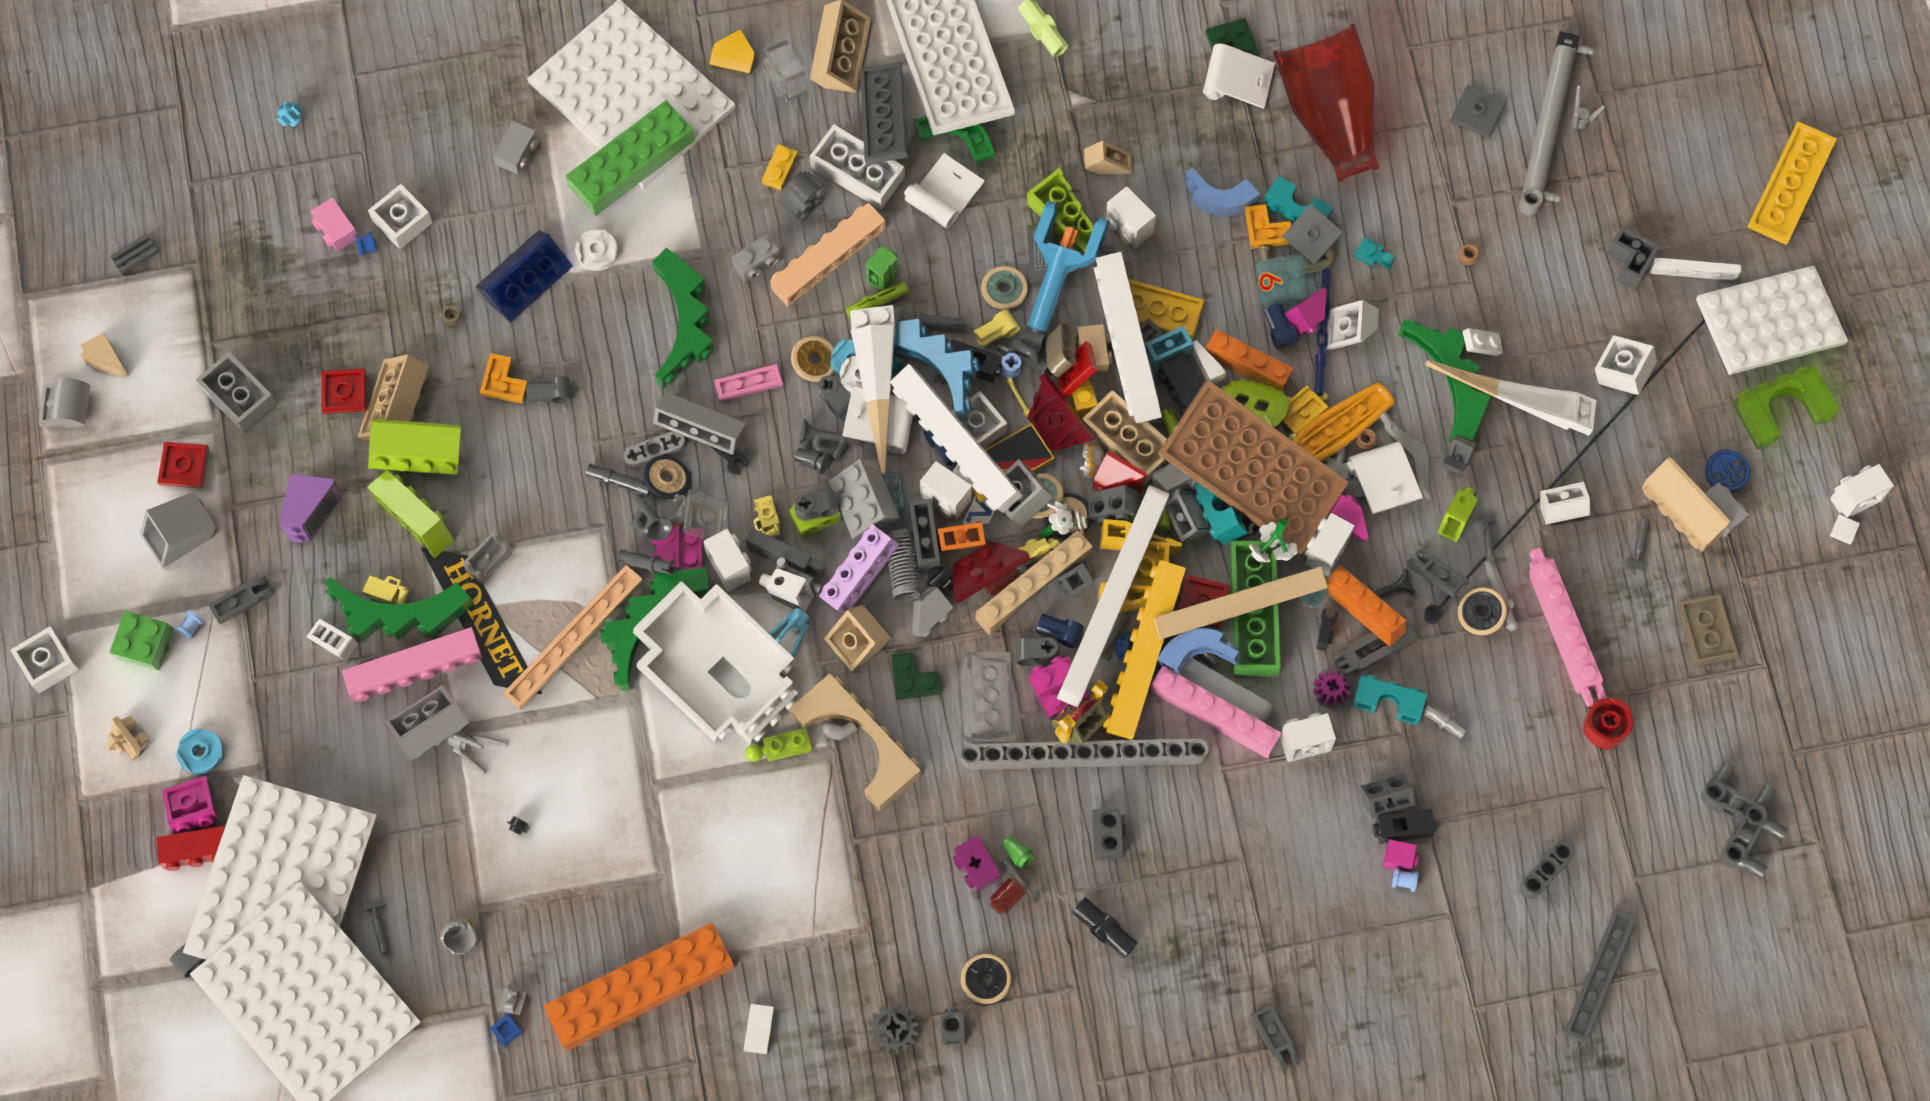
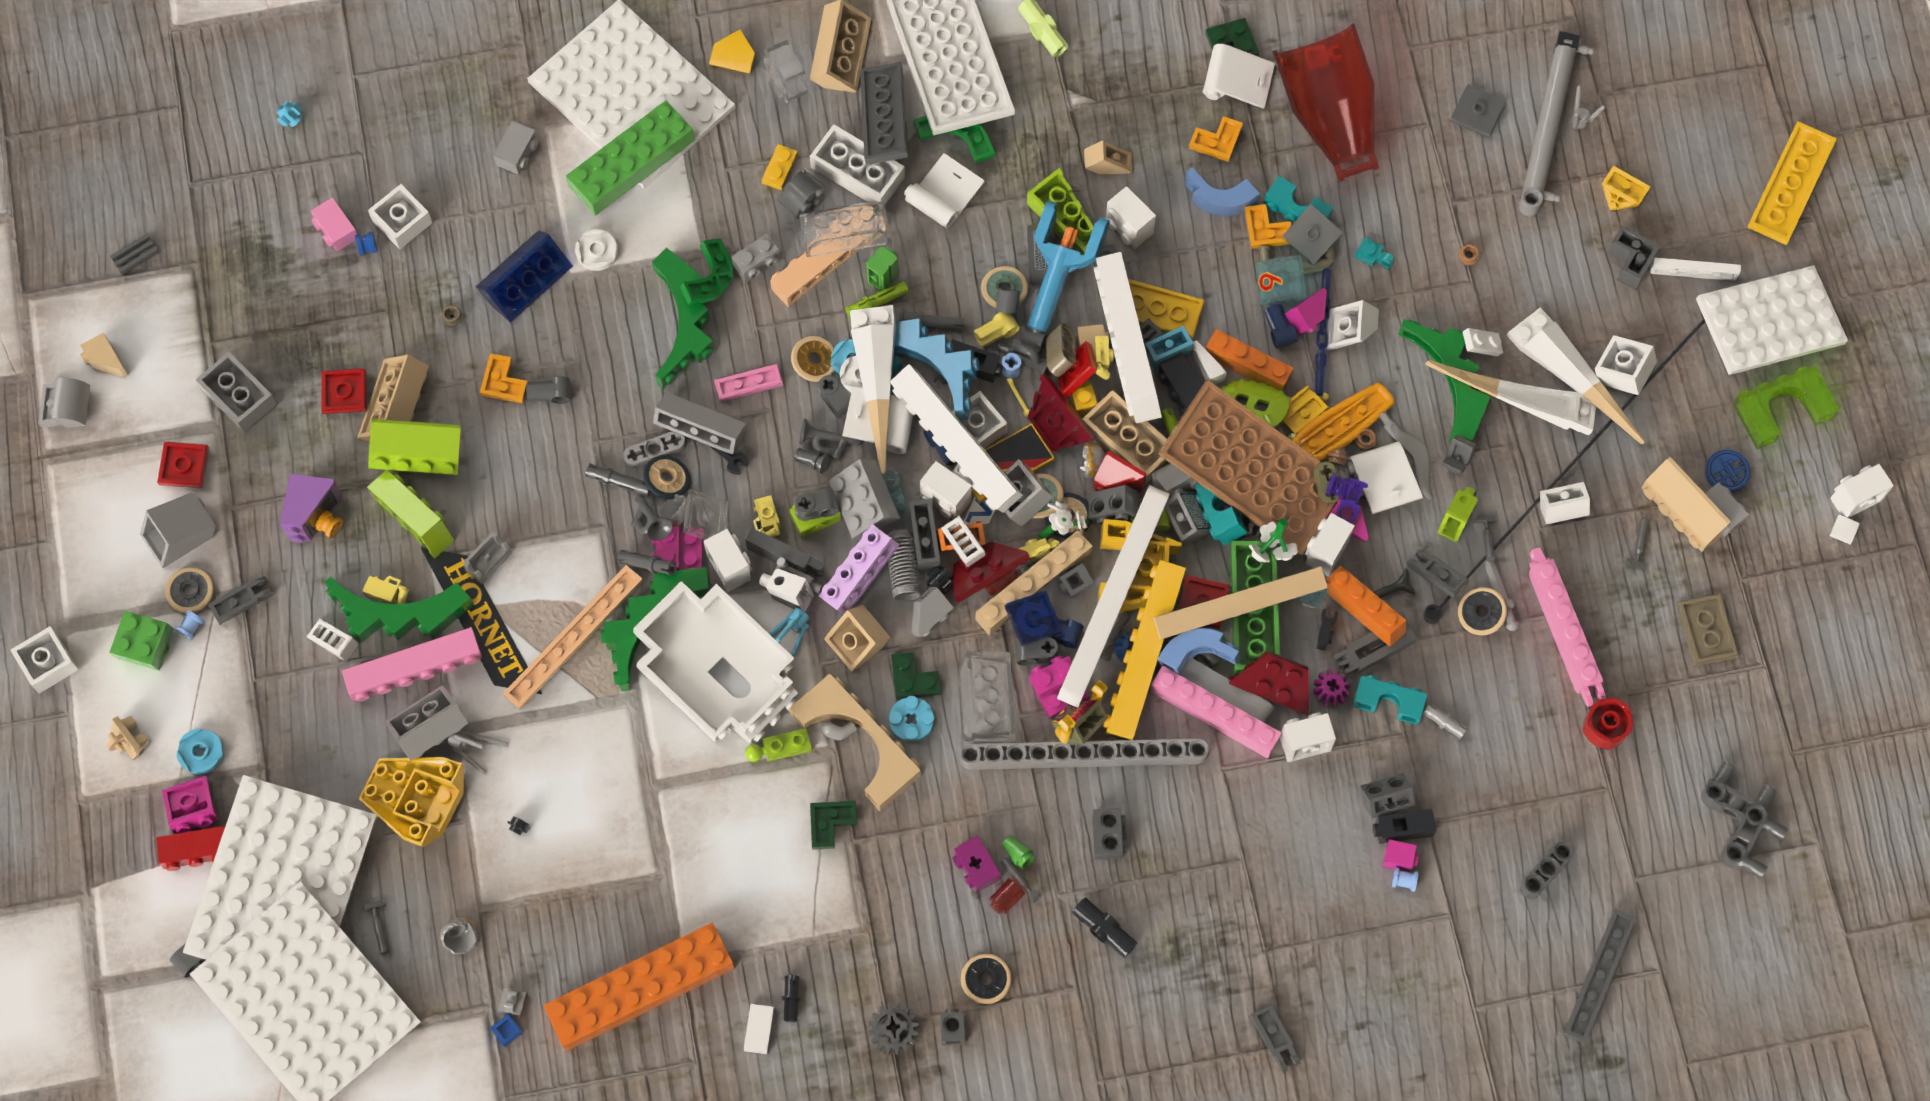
none -> wheel [165,567,214,614]
none -> light orange wheel [315,510,343,538]
none -> yellow wedge [359,757,464,847]
none -> green plate [680,238,733,305]
none -> black axle [782,975,801,1023]
none -> clear windscreen [799,201,892,257]
none -> dark green plate [810,801,857,850]
none -> medium azure plate [889,696,934,742]
none -> white slope [941,516,985,567]
none -> dark grey piece [996,288,1020,313]
none -> clear blue tile [1004,591,1063,647]
none -> light yellow piece [1095,336,1113,380]
none -> light orange plate [1189,116,1243,162]
none -> dark red wing [1228,651,1309,716]
none -> olive beam [1314,462,1339,504]
none -> dark purple piece [1325,473,1368,523]
none -> medium nougat plate [1327,449,1349,466]
none -> white plate [1507,308,1644,444]
none -> yellow slope [1602,166,1650,211]

